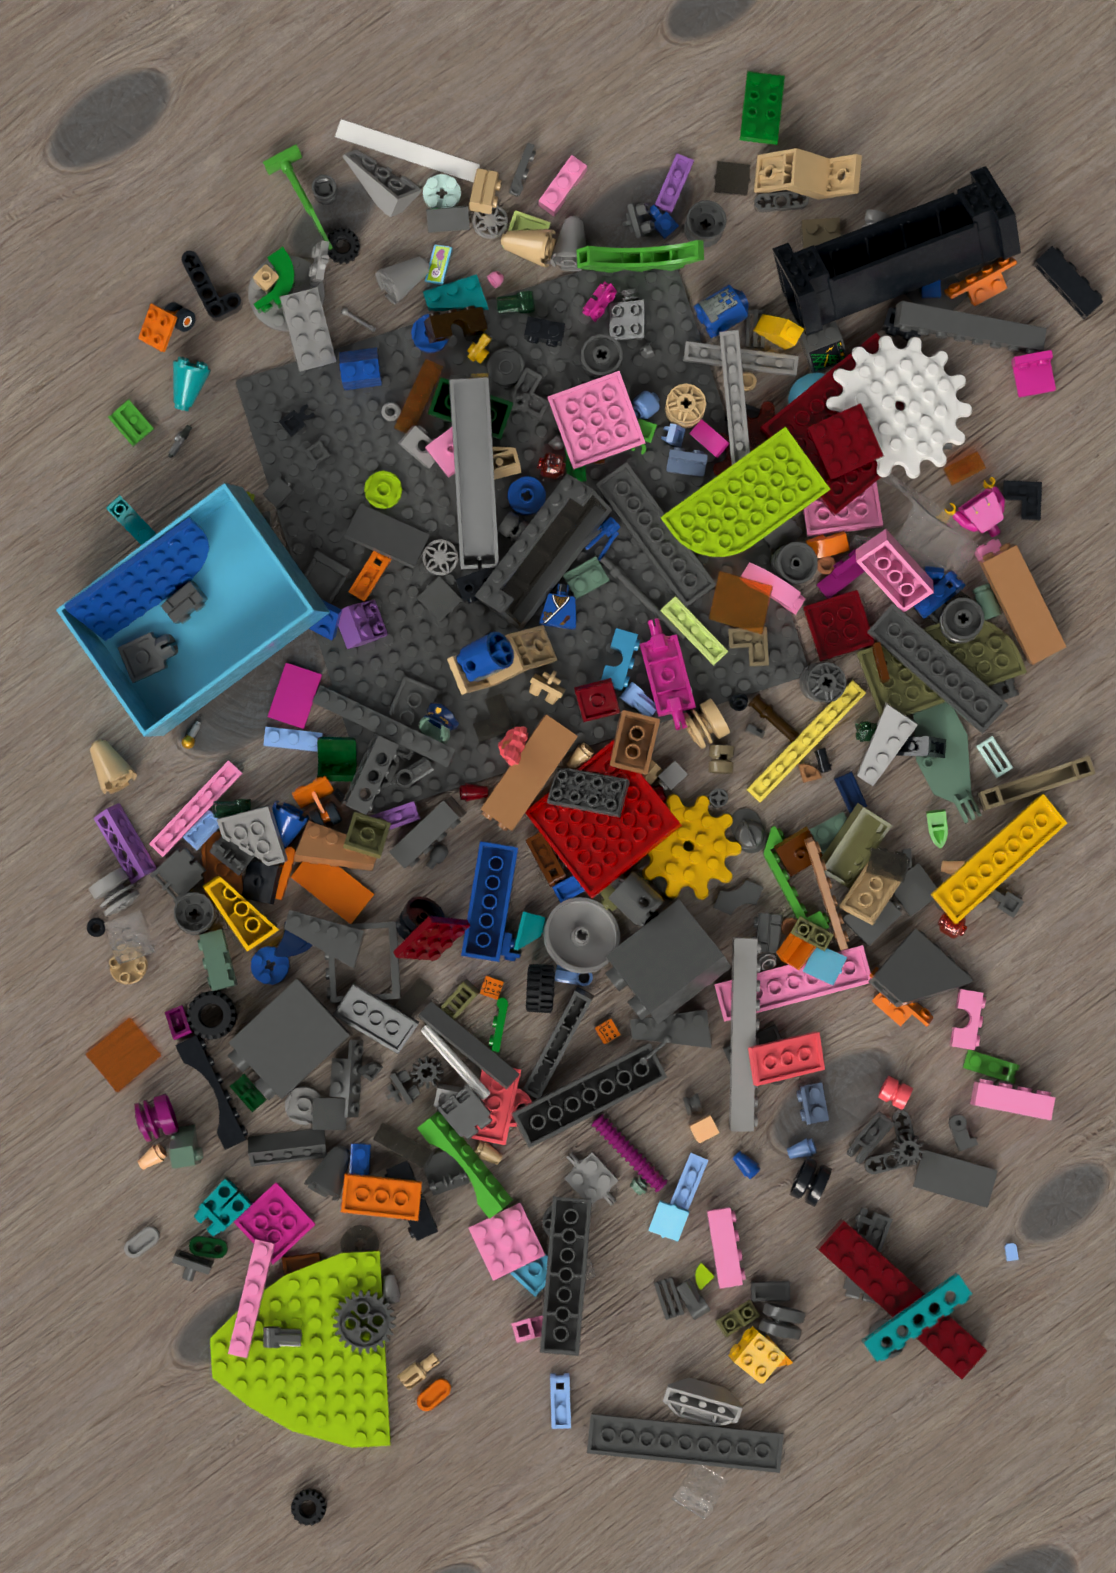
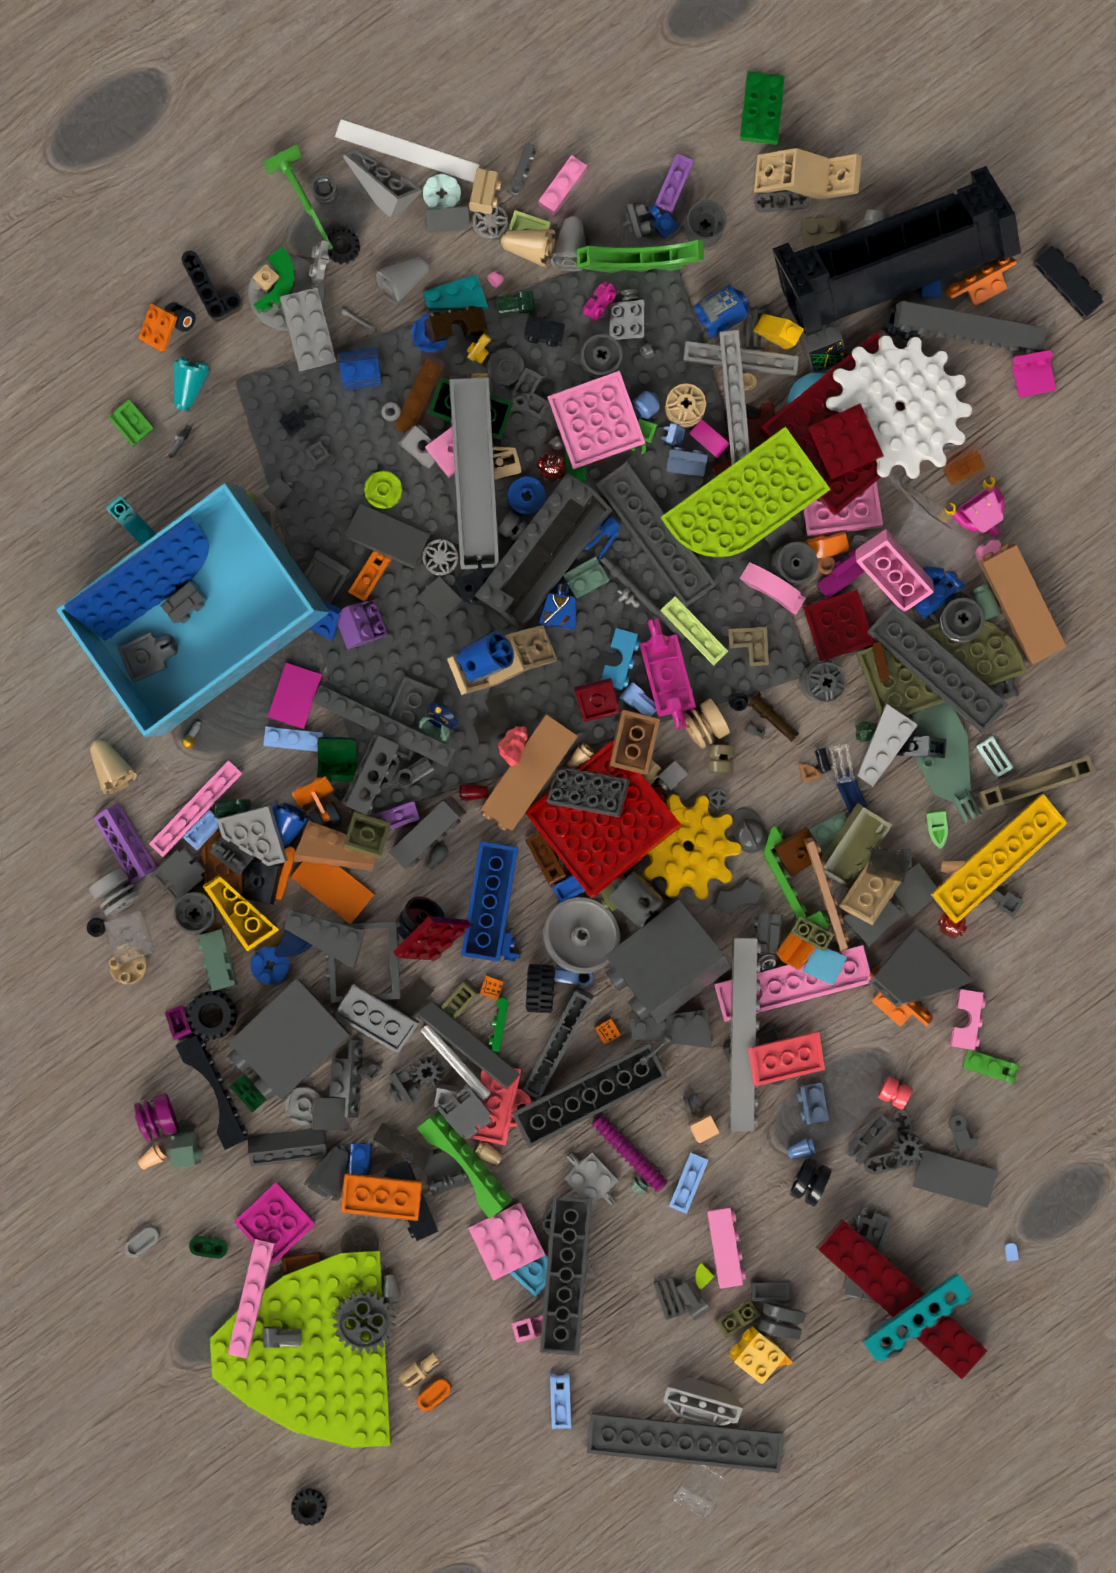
clear orange piece [85,1017,162,1093] -> none
dark grey tile [172,1249,214,1281] -> none
teal hips [194,1178,253,1236] -> none
slope [425,245,453,286] -> none
teal slope [514,912,546,951] -> none
tan hips [529,671,566,705] -> none
medium azure piece [648,1200,690,1242] -> none
clear orange piece [709,571,773,634] -> none
clear smoke piece [714,161,751,196] -> none
blue cone [733,1151,761,1180] -> none
light yellow tile [747,680,866,803] -> none
nougat tile [781,917,797,936] -> none
bright pink brick [970,1079,1055,1120] -> none
black plate [1003,480,1042,521] -> none
none -> light grey hair [617,588,640,607]
none -> clear tile [829,743,855,784]

